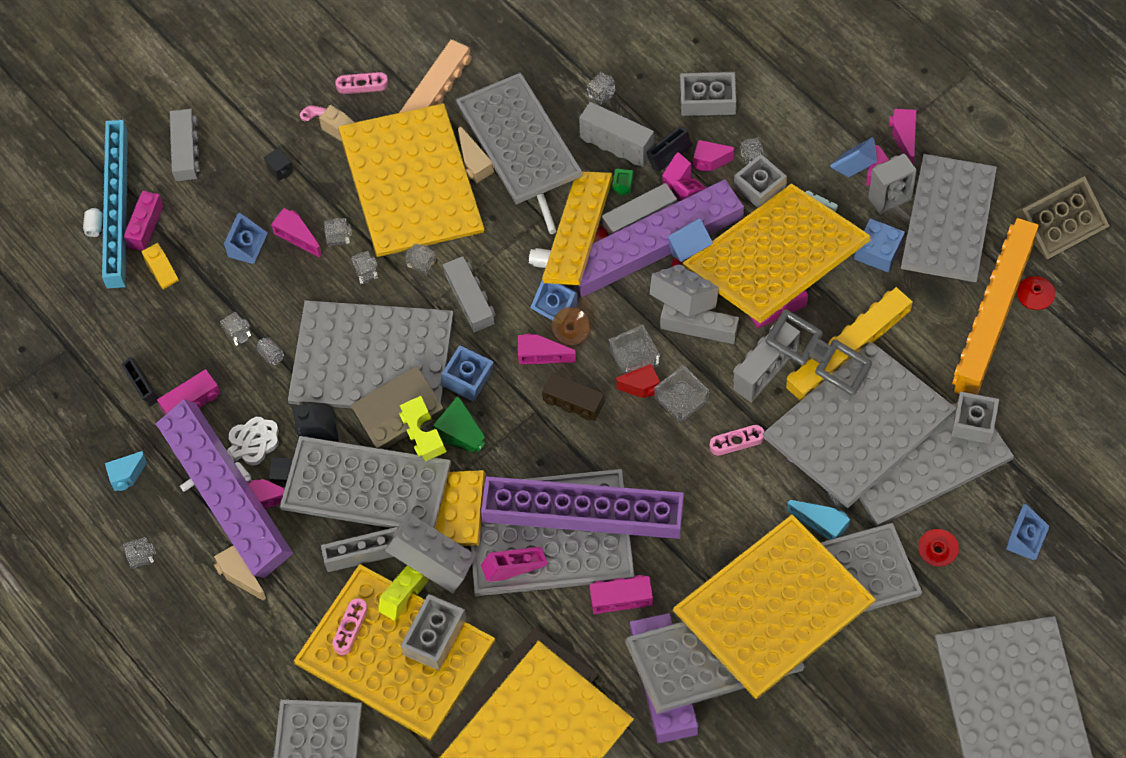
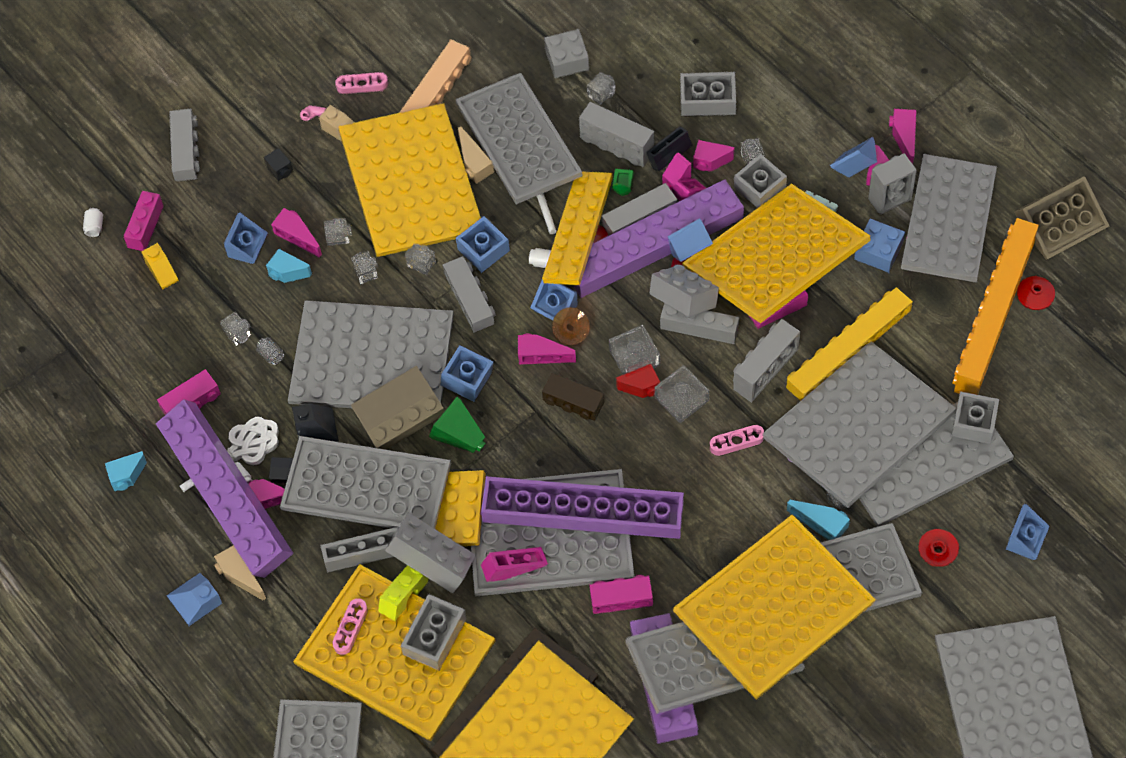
medium azure brick [102,120,128,289] -> none
black piece [121,357,159,407] -> none
clear brick [123,537,156,569] -> none
neon yellow arch [399,396,447,462] -> none
dark grey bar [765,309,872,396] -> none
none -> medium blue slope [167,573,222,626]
none -> medium azure slope [266,249,312,283]
none -> medium blue brick [456,216,510,273]
none -> light grey brick [544,29,589,78]

